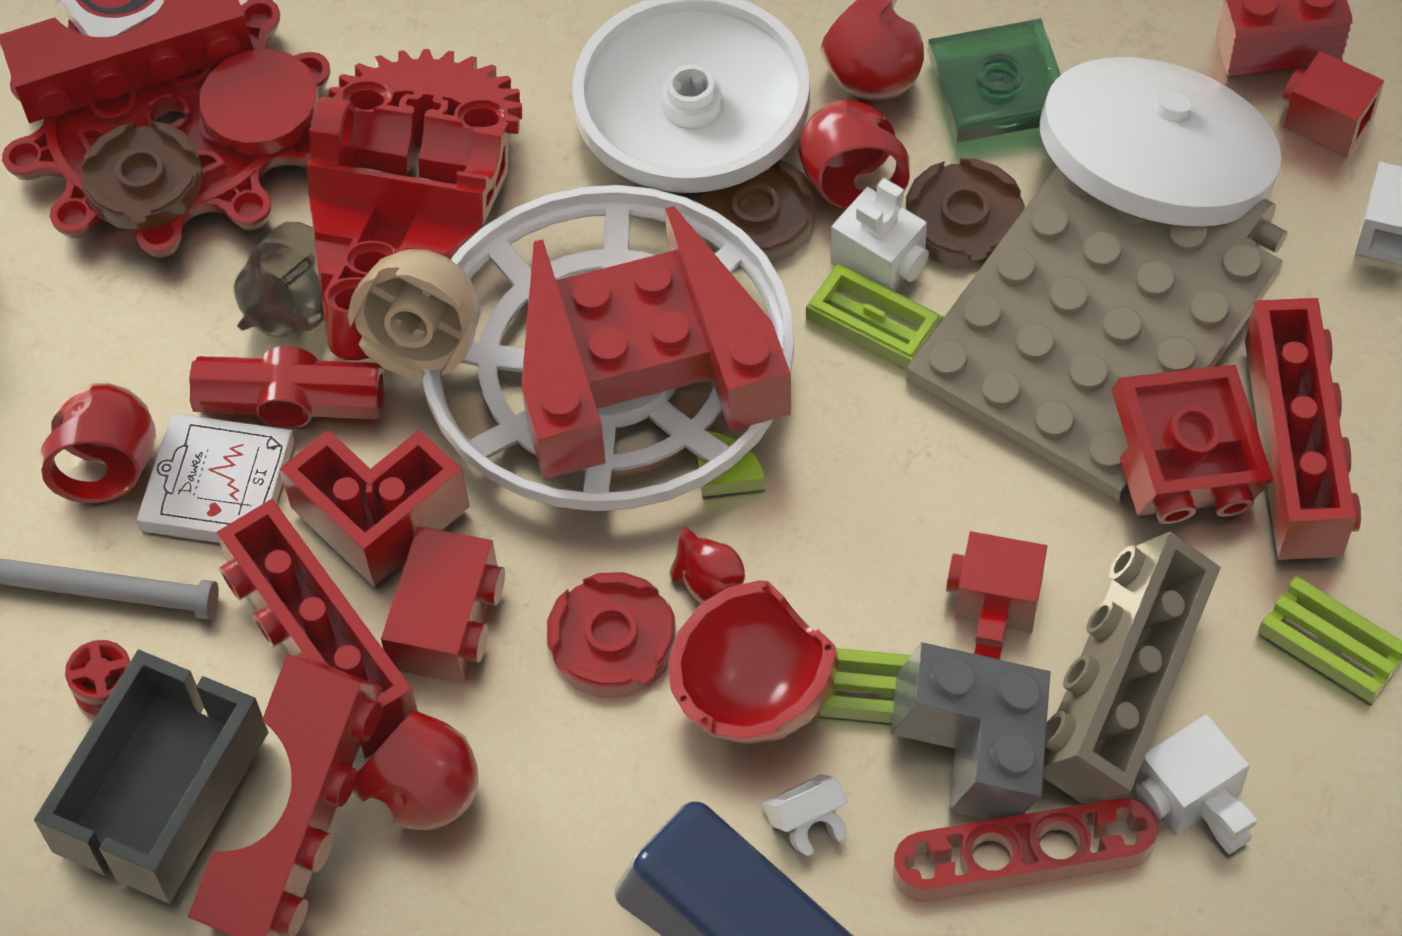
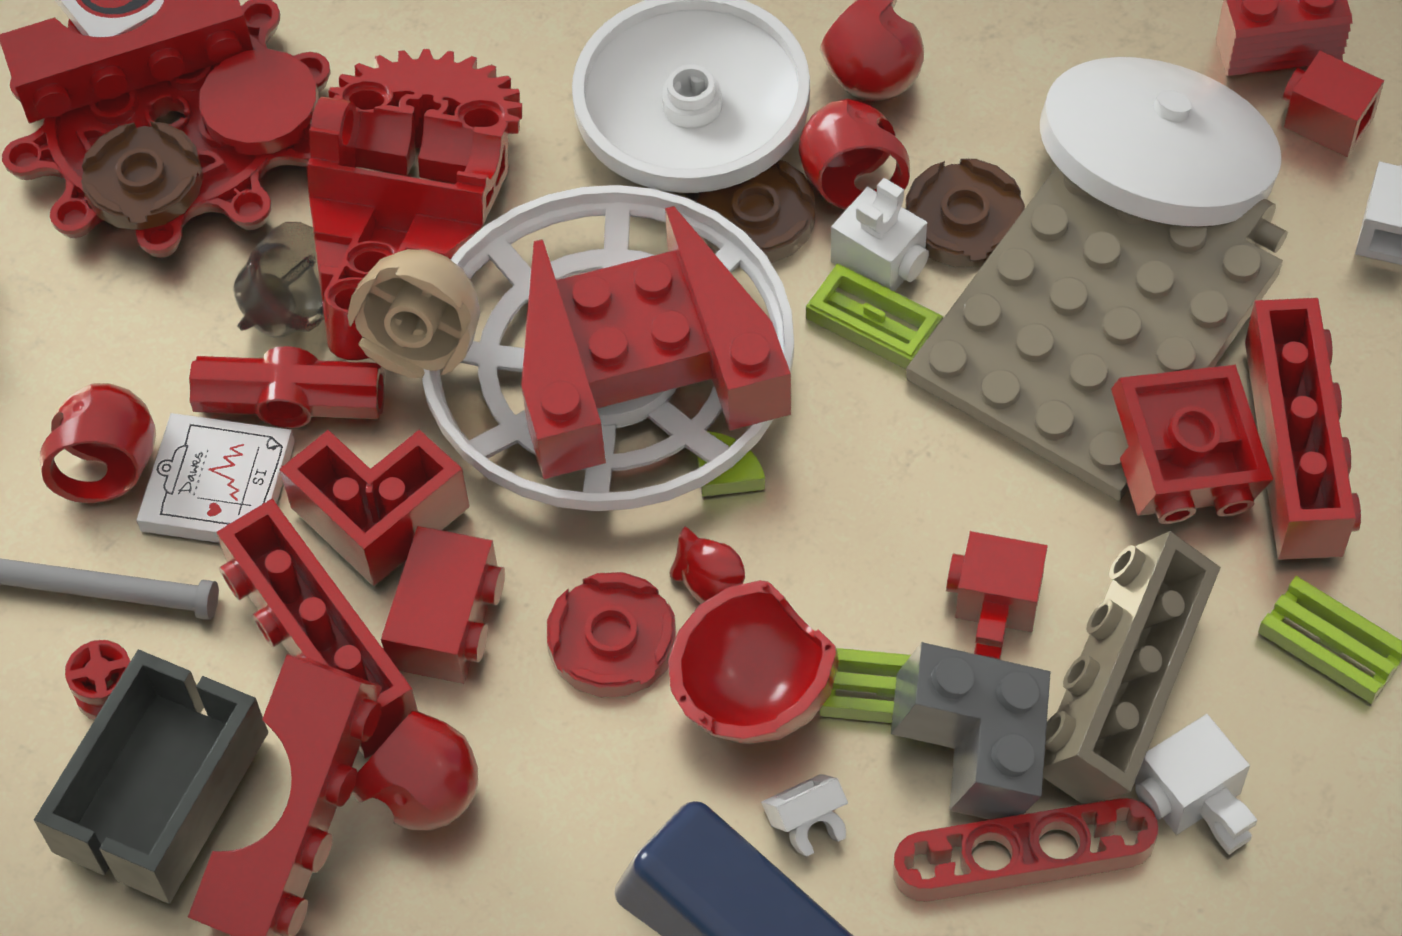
clear green plate [927,18,1061,143] -> none

